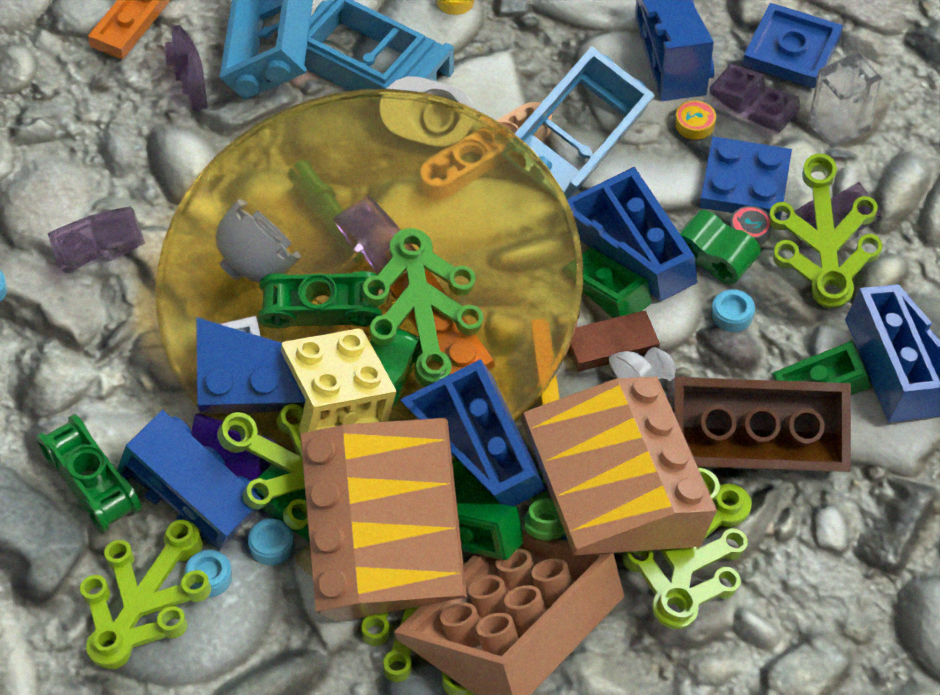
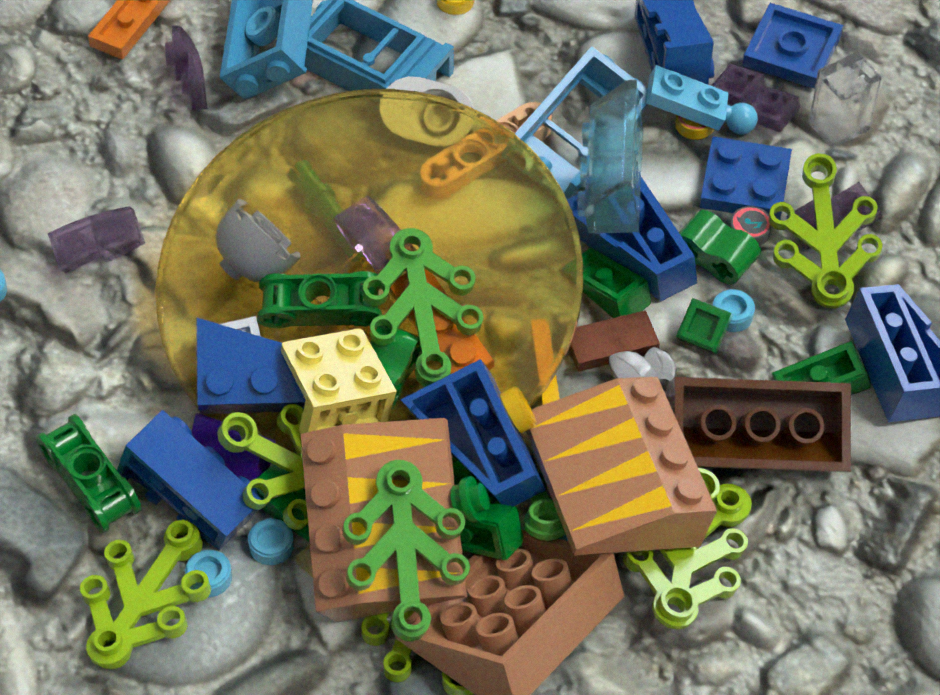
none -> medium azure tile [245,6,280,46]
none -> bright green plant [342,460,470,641]
none -> green plate [451,476,490,523]
none -> yellow tile [500,386,537,433]
none -> clear light blue slope [578,79,644,233]
none -> medium azure plate [645,65,758,135]
none -> green tile [676,298,733,354]

